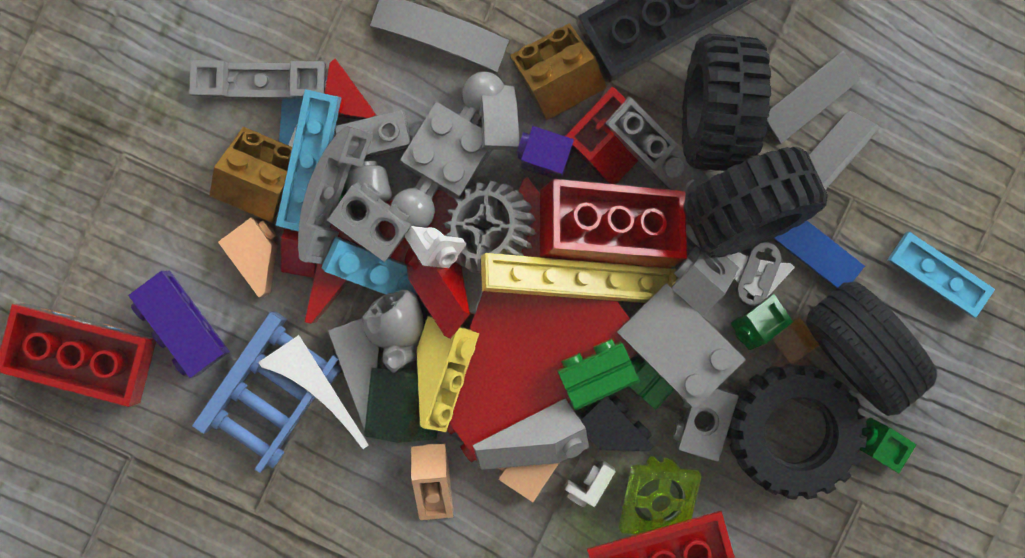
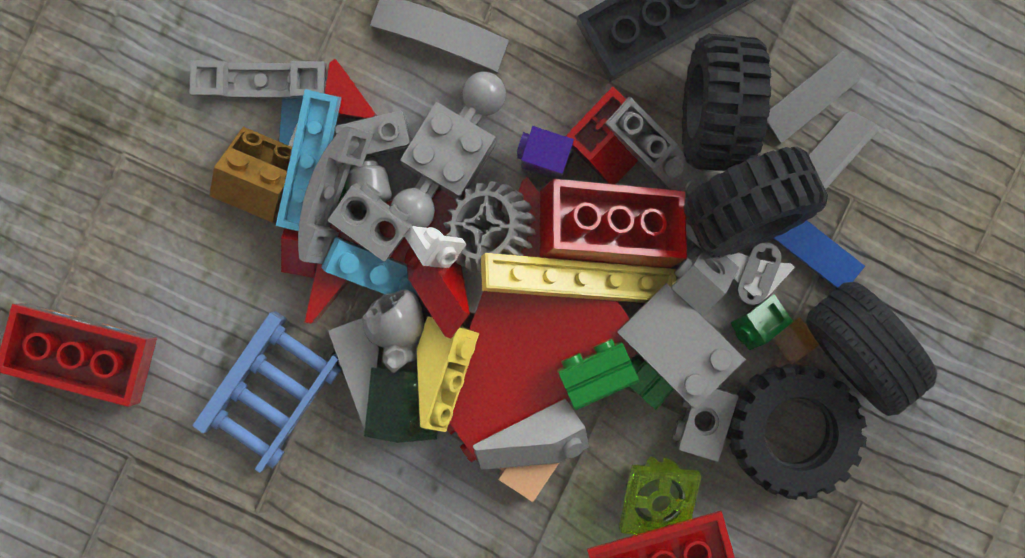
dark purple brick [128,271,230,378] -> none
light nougat slope [218,217,278,298] -> none
white sticker [258,335,369,449] -> none
light nougat slope [411,444,453,520] -> none
light grey slope [479,85,519,151] -> none
pearl gold slope [510,23,607,120] -> none
white bracket [565,460,616,507] -> none
black slope [579,395,654,451] -> none
green bracket [859,417,917,474] -> none
medium azure plate [887,232,995,318] -> none

